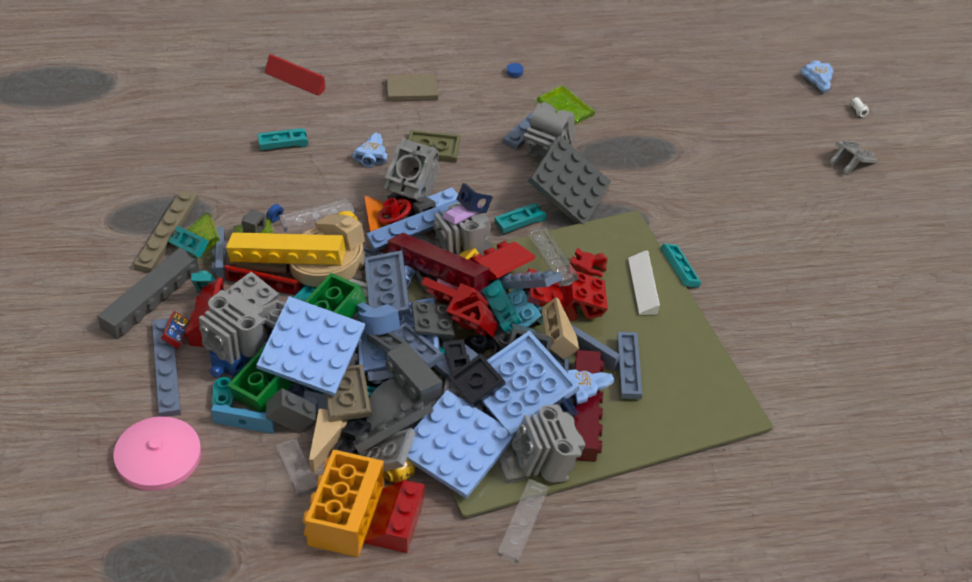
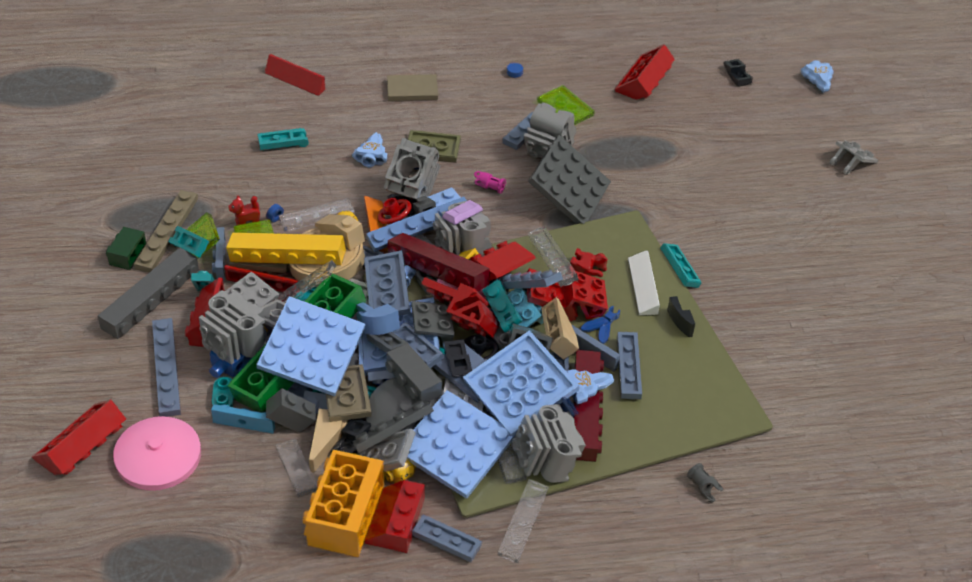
tile [161,311,190,349] -> none
dark grey plate [241,209,266,233] -> none
black tile [448,353,506,408] -> none
dark blue bracket [456,183,493,213] -> none
teal plate [494,203,547,234] -> none
white pin [850,97,869,117] -> none
none -> red slope [32,400,126,475]
none -> dark green brick [106,227,147,270]
none -> red animal [228,195,260,230]
none -> clear tile [274,260,336,303]
none -> sand blue plate [412,514,482,562]
none -> dark pink piece [474,171,506,194]
none -> blue piece [581,306,620,344]
none -> red slope [614,44,675,100]
none -> black slope [667,296,695,337]
none -> dark grey piece [687,463,724,502]
none -> black slope [724,59,753,86]

